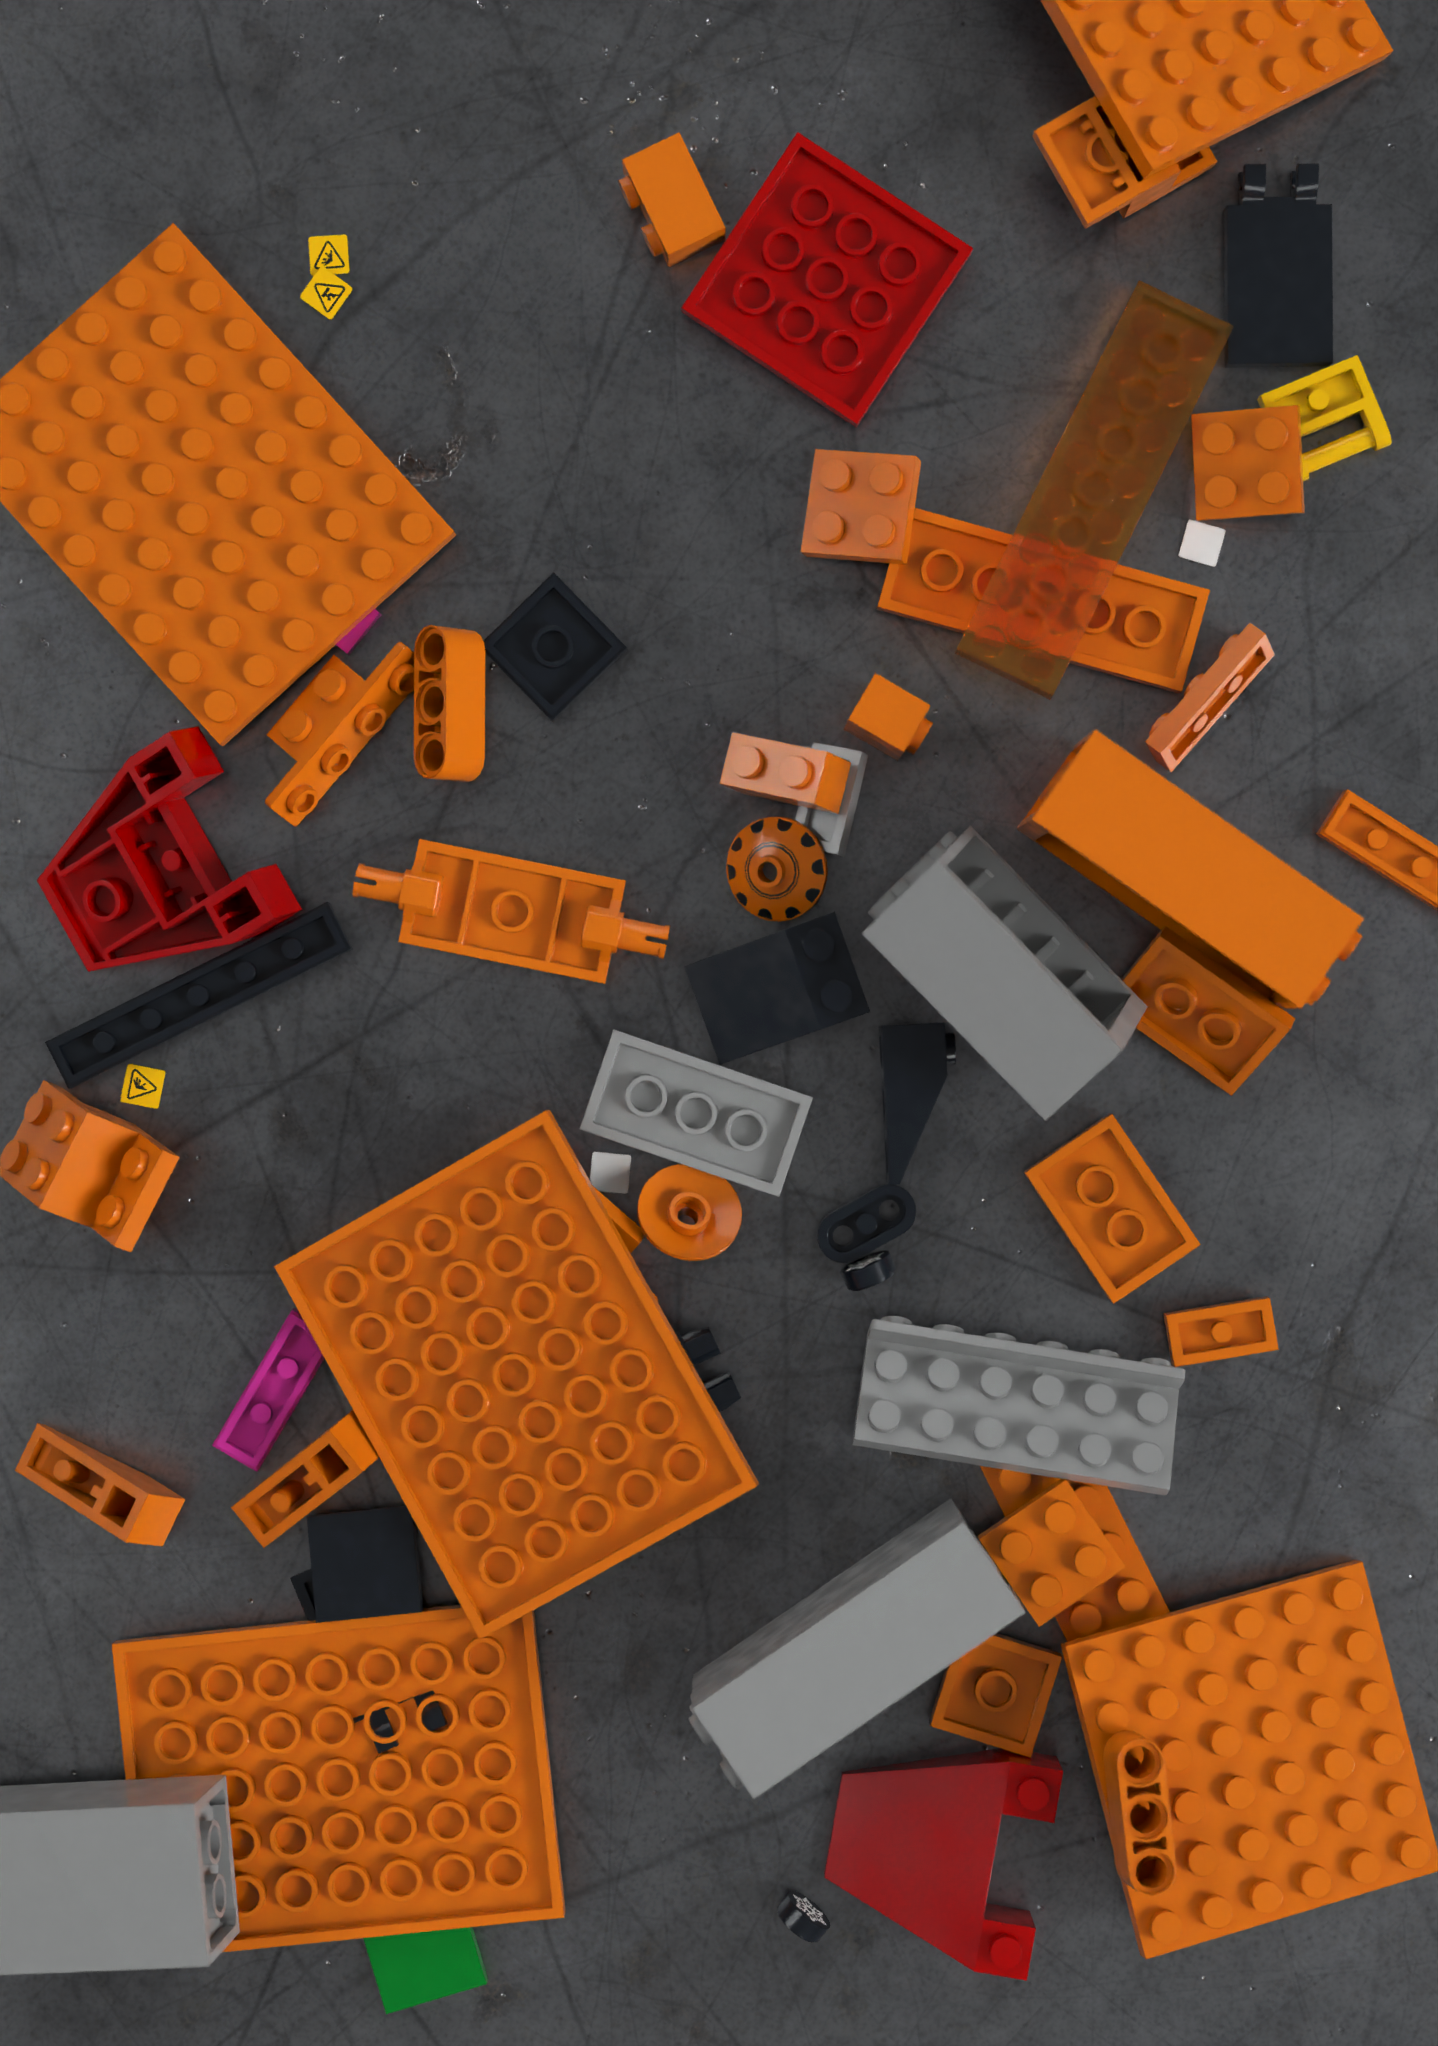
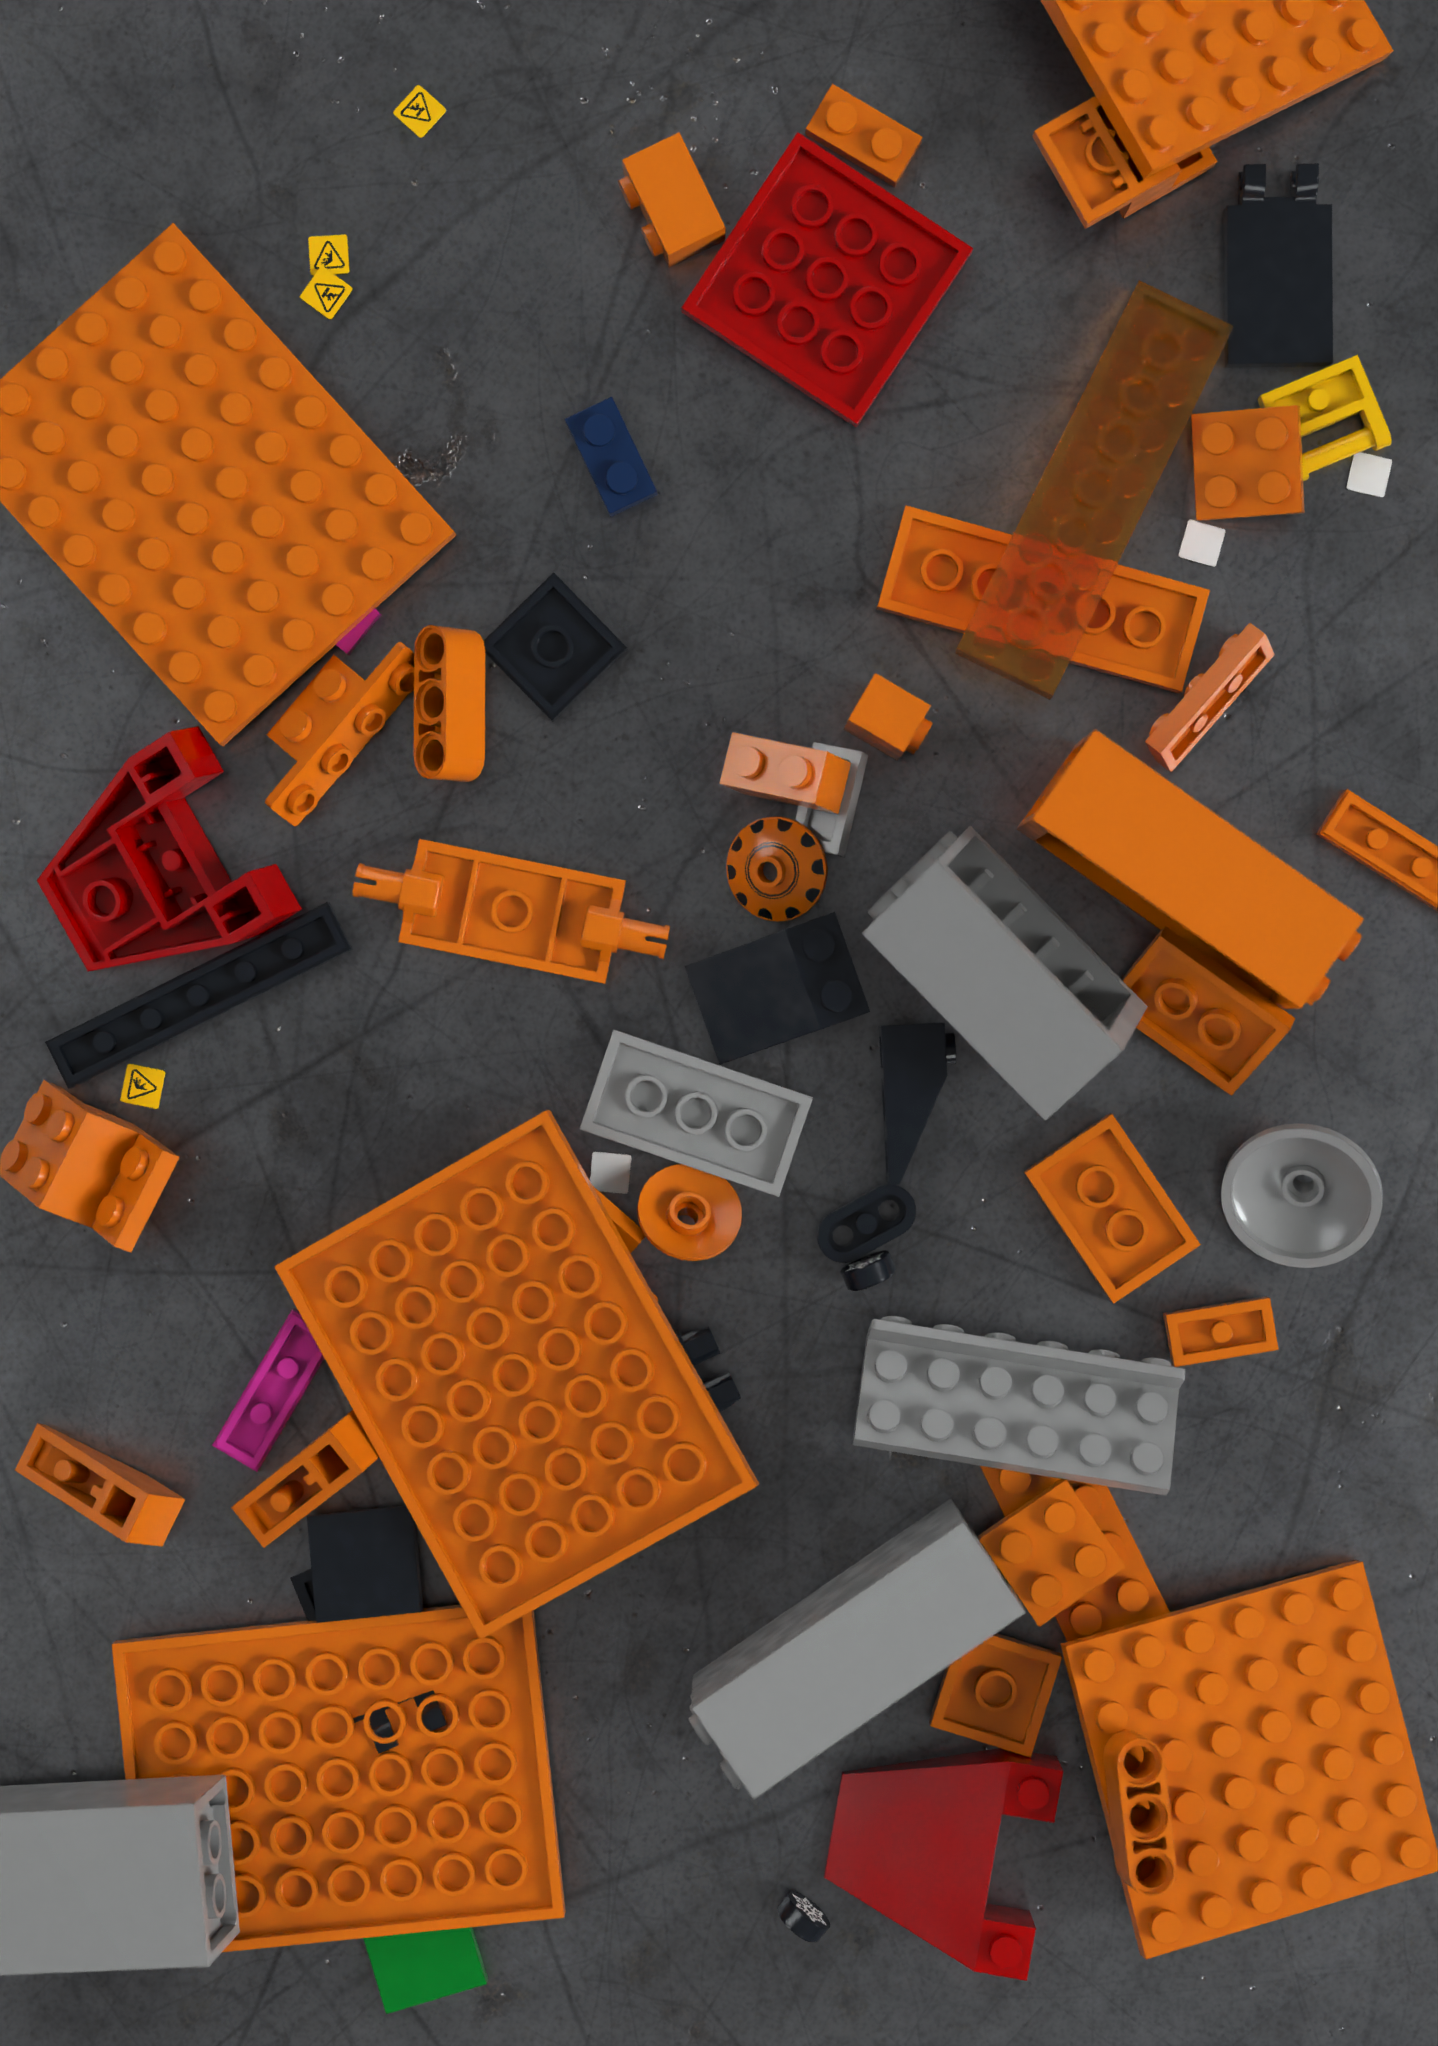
orange plate [801,449,921,565] -> none
none -> yellow sticker [393,85,446,138]
none -> dark blue plate [565,397,657,517]
none -> orange plate [805,84,923,188]
none -> light grey dish [1221,1124,1383,1268]
none -> white sticker [1346,452,1392,497]

